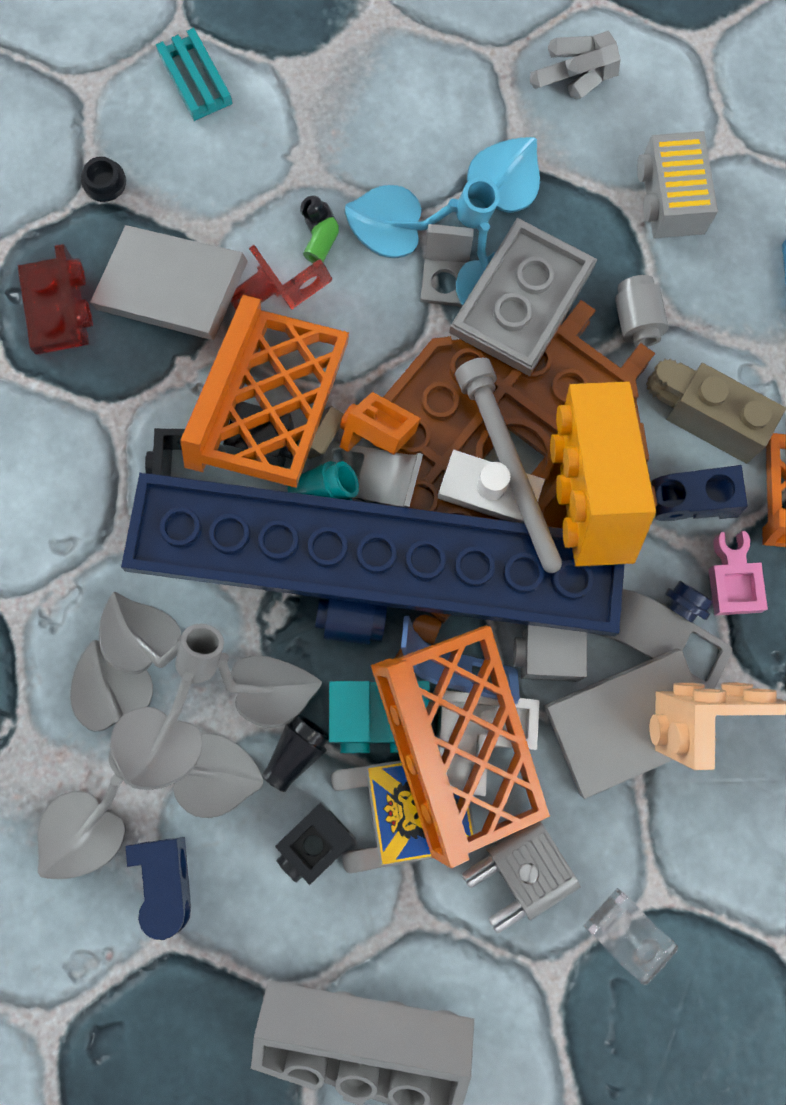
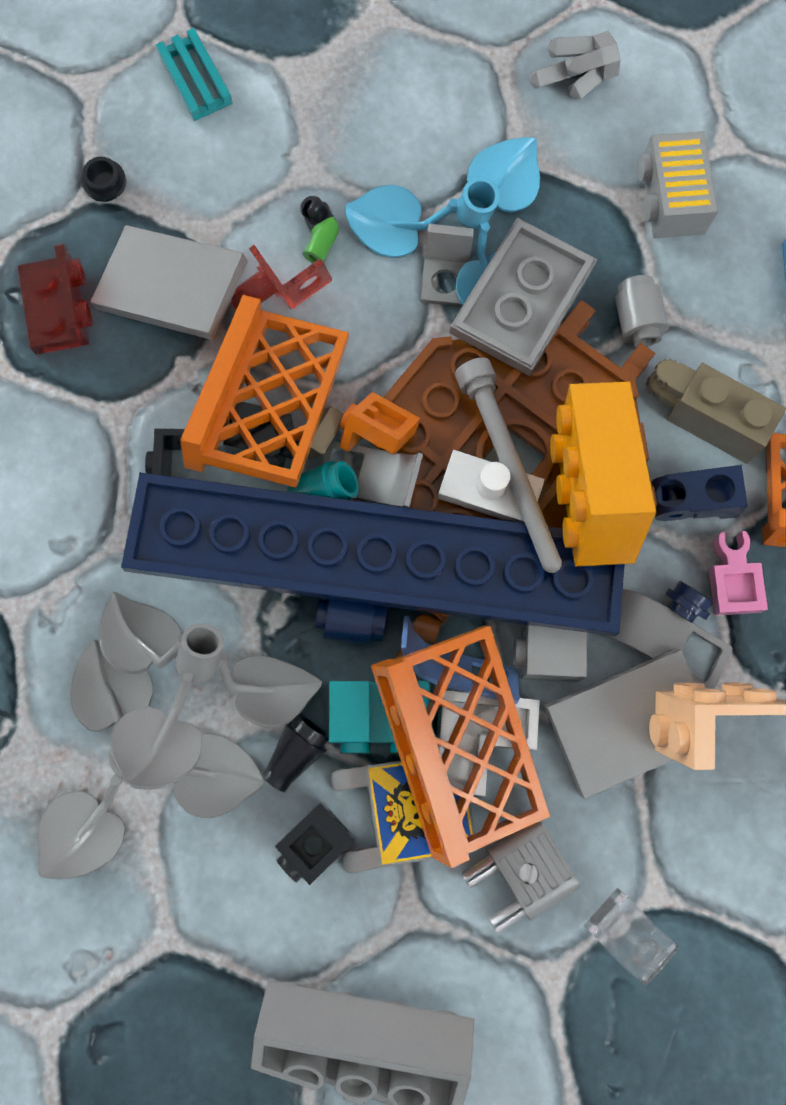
dark blue leg [125,837,191,940] -> none

